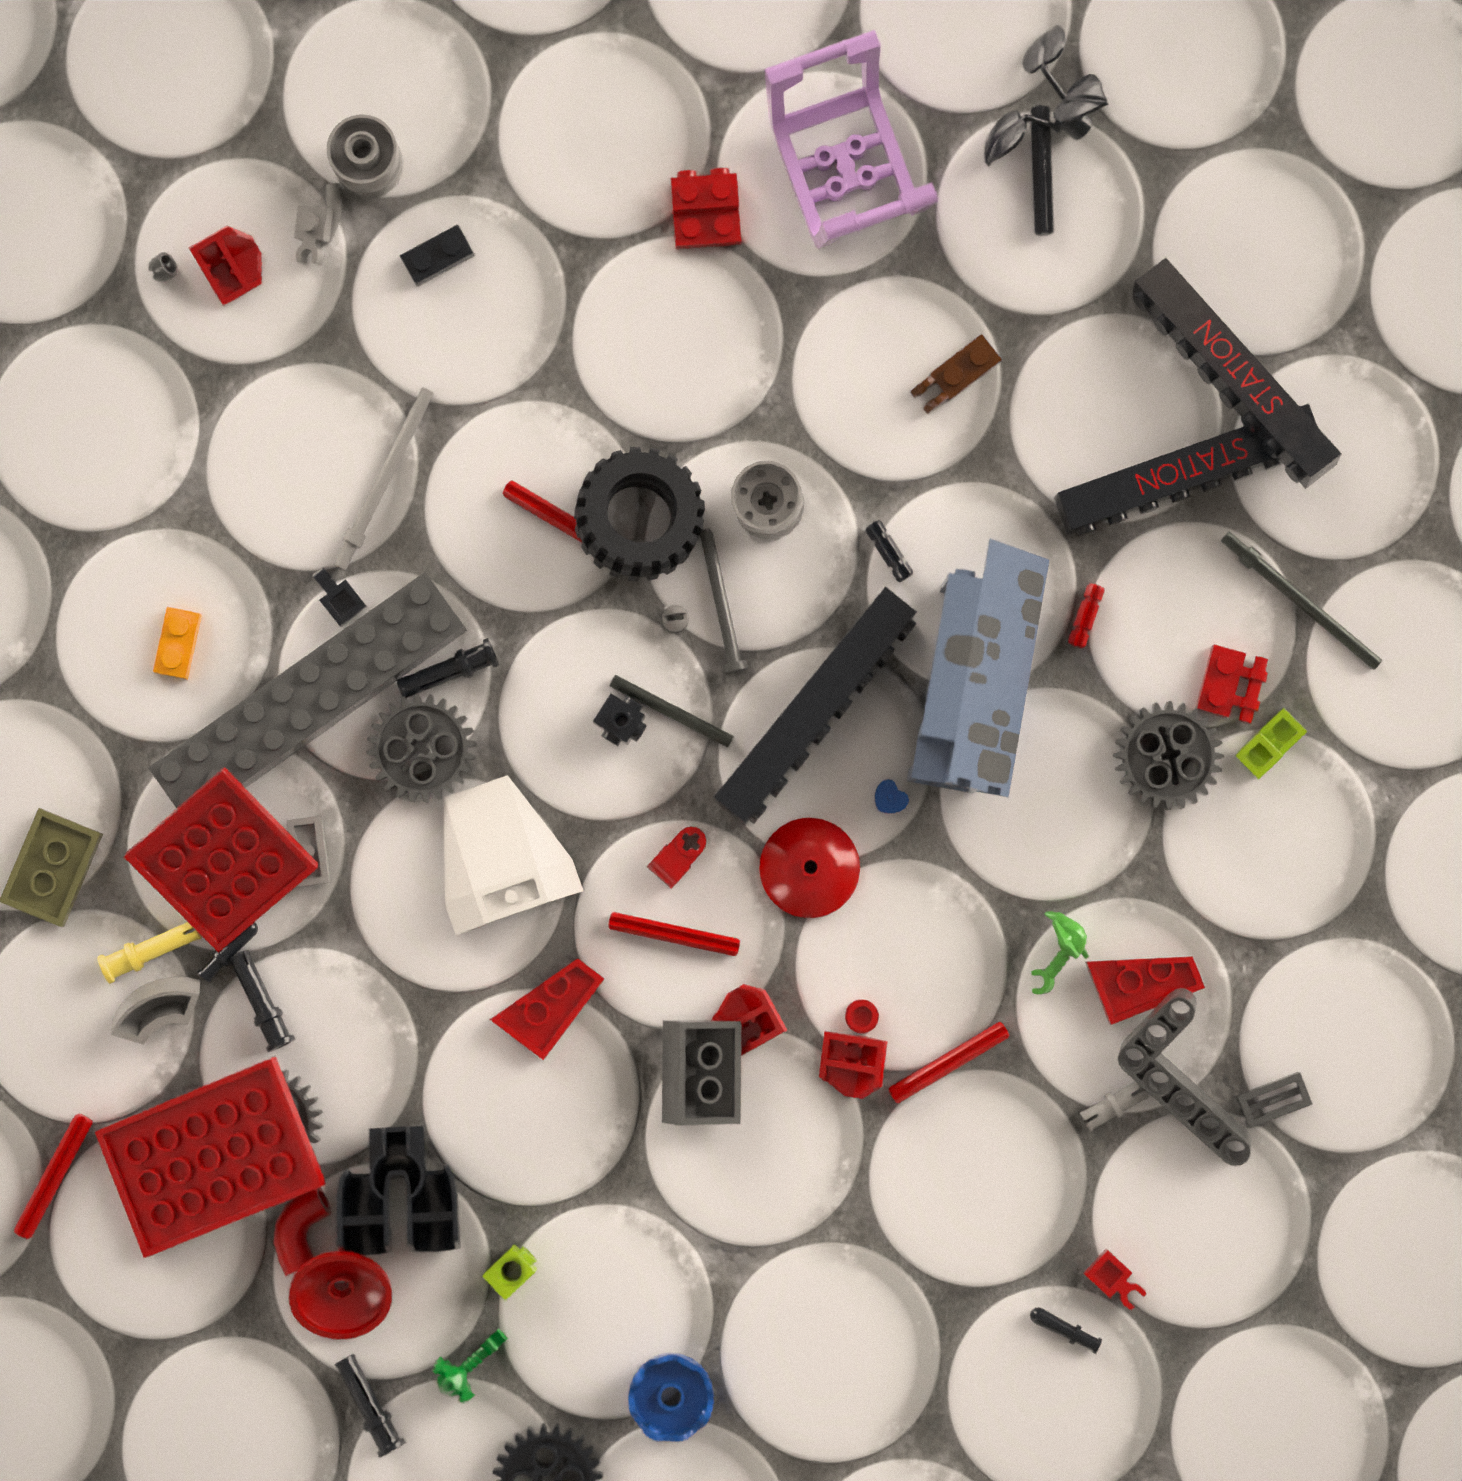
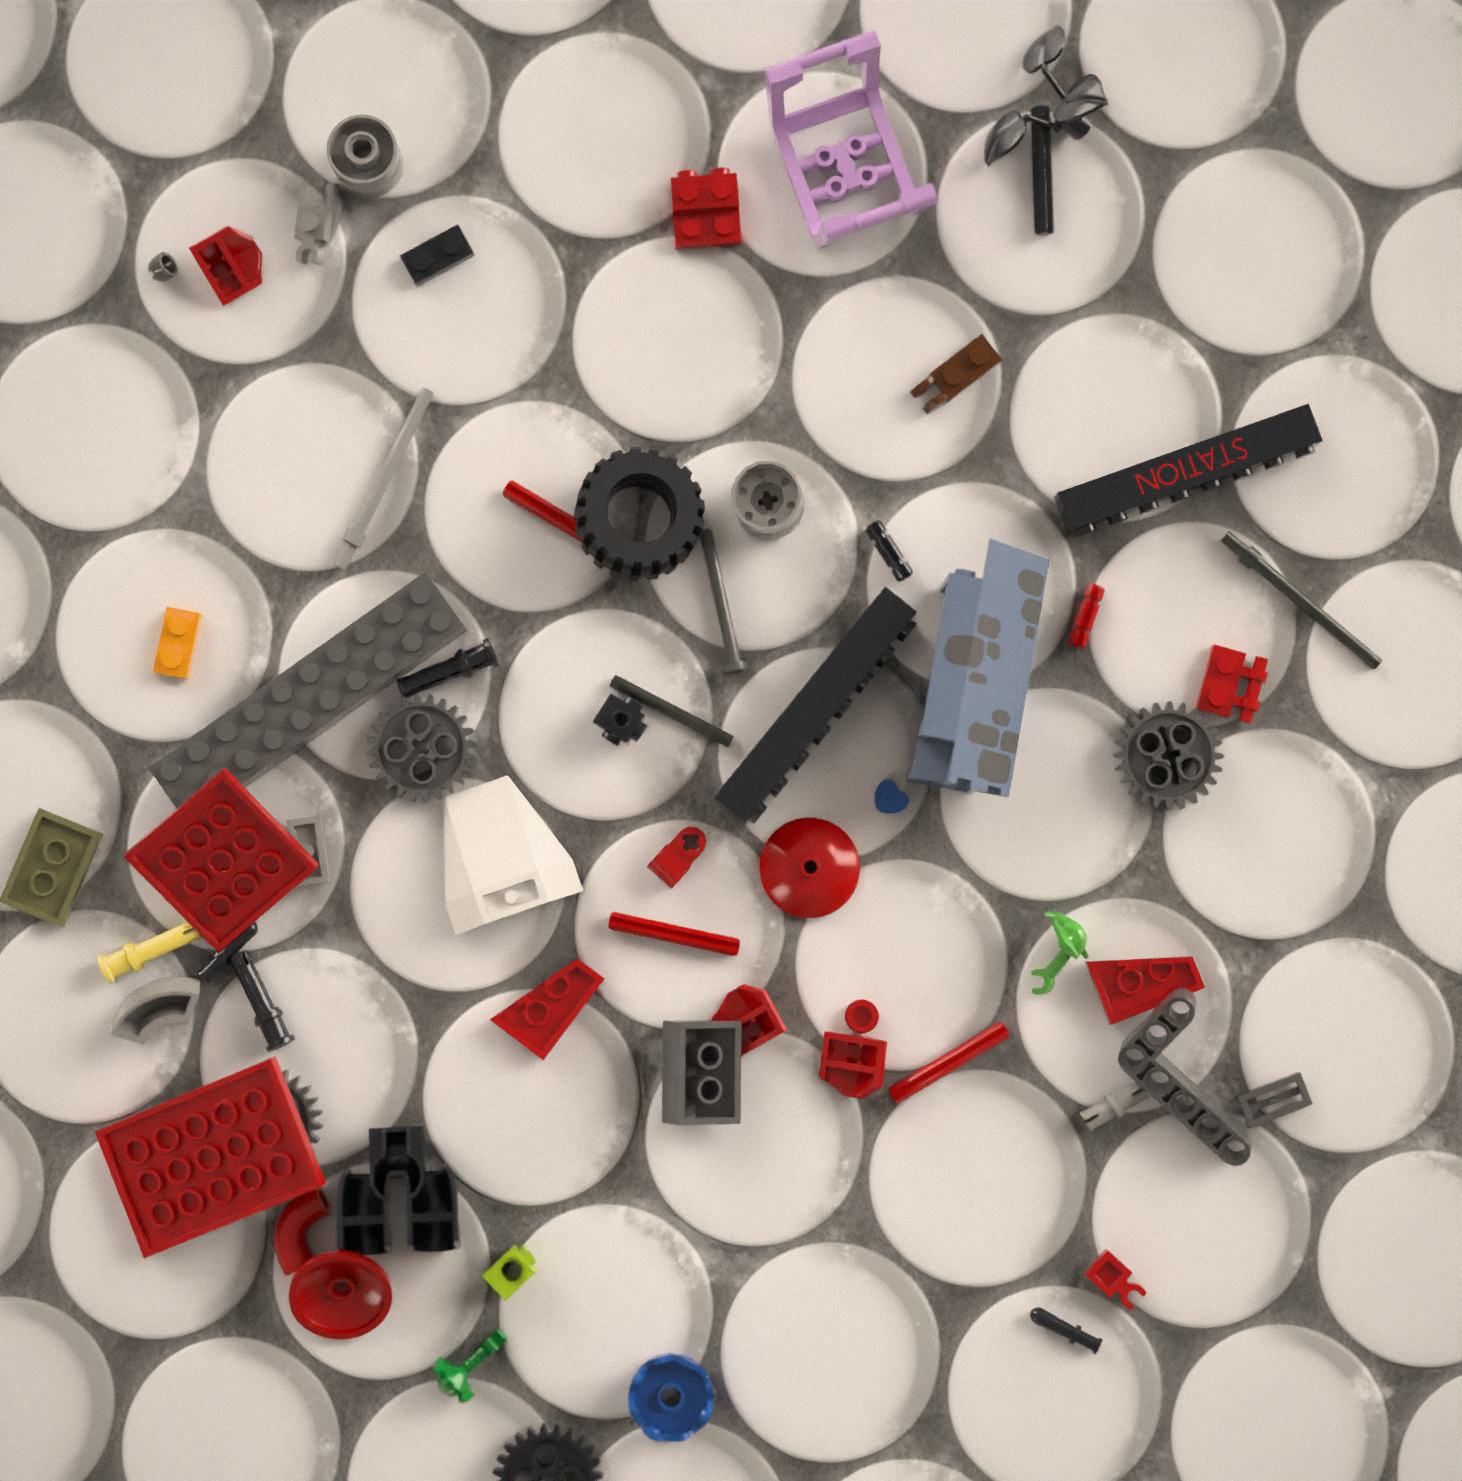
red axle [14,1114,93,1239] -> none
black plate [312,567,367,627] -> none
black pin [335,1354,406,1458] -> none
light grey hinge [662,605,689,633] -> none
black brick [1132,258,1342,489] -> none
lime slope [1235,707,1307,779] -> none

